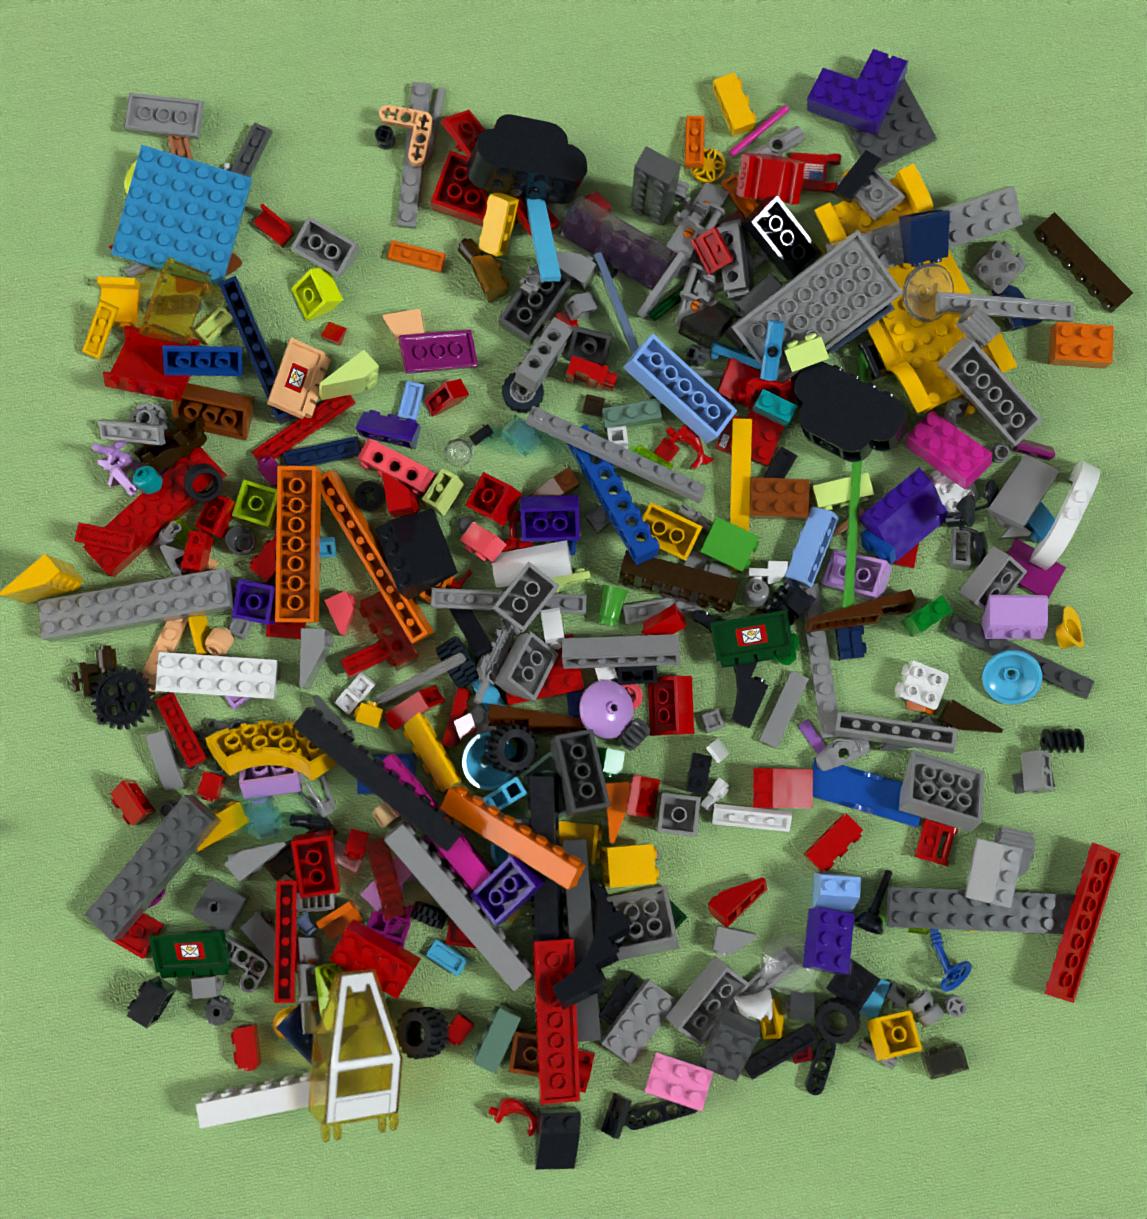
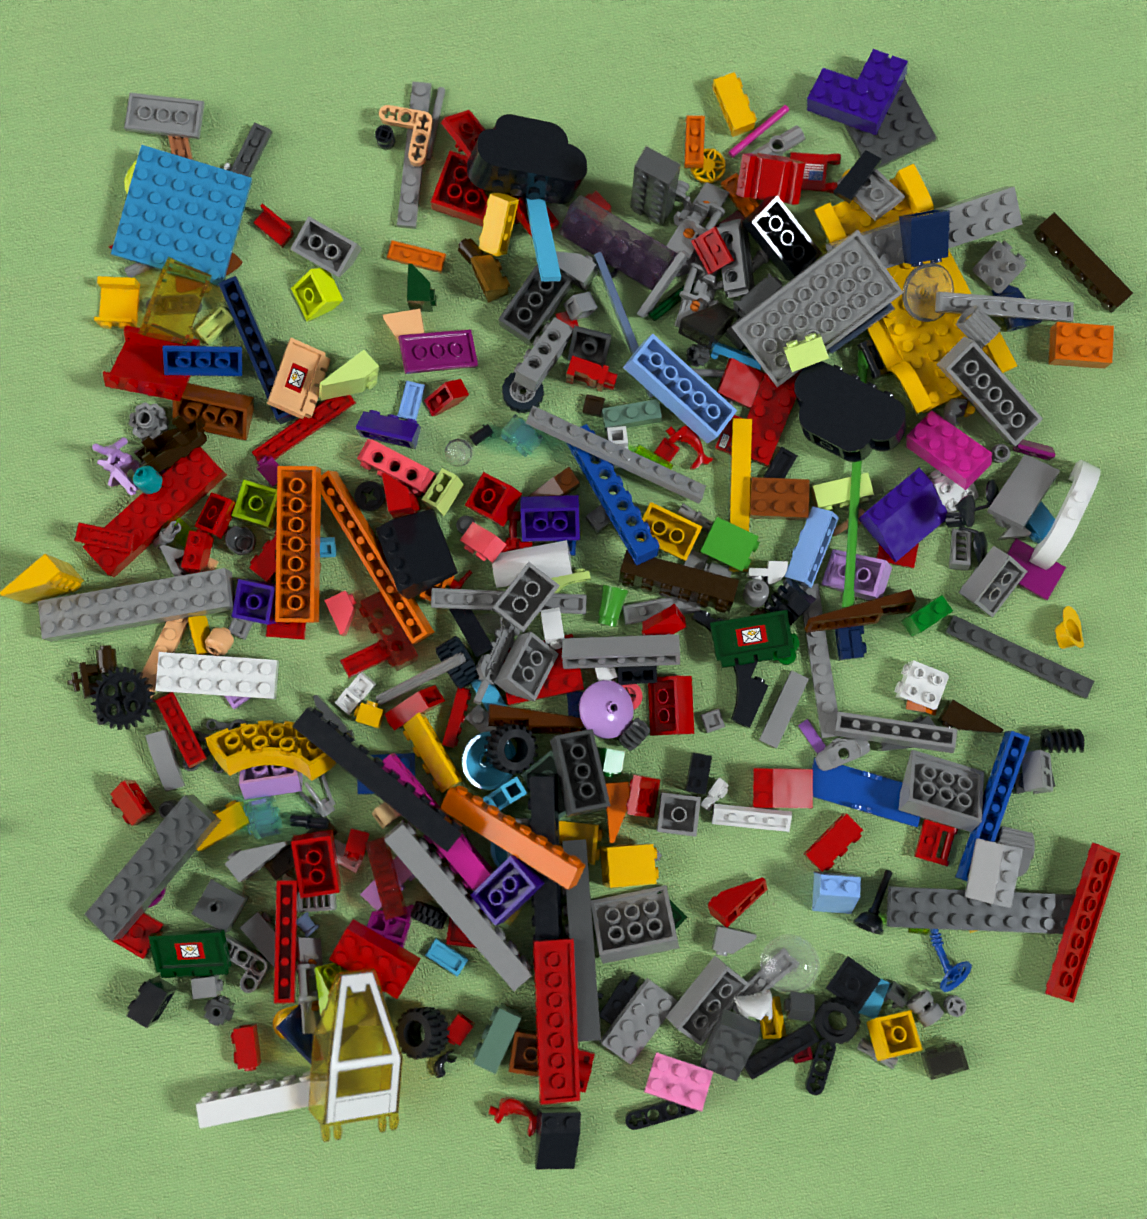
yellow tile [82,300,119,360] -> none
light grey tile [98,419,165,445] -> none
black tyre [183,463,223,502] -> none
red brick [197,771,227,802] -> none
dark blue tile [283,436,361,466] -> none
light grey slope [299,628,334,689] -> none
orange panel [316,900,363,941] -> none
red slope [321,322,347,346] -> none
tile [452,713,477,739] -> none
light grey piece [520,266,544,294] -> none
black arch [551,880,633,1010] -> none
black plate [601,1093,632,1139] -> none
white slope [706,737,730,763] -> none
red animal [738,376,791,405] -> none
teal brick [752,389,797,427] -> none
dark azure piece [760,320,785,381] -> none
dark purple brick [802,907,855,975] -> none
blue plate [861,530,896,564] -> none
lavender slope [981,595,1048,639] -> none
medium azure dish [982,650,1042,704] -> none
none -> dark green slope [407,263,437,312]
none -> black arm [433,1049,457,1078]
none -> blue brick [955,731,1030,882]

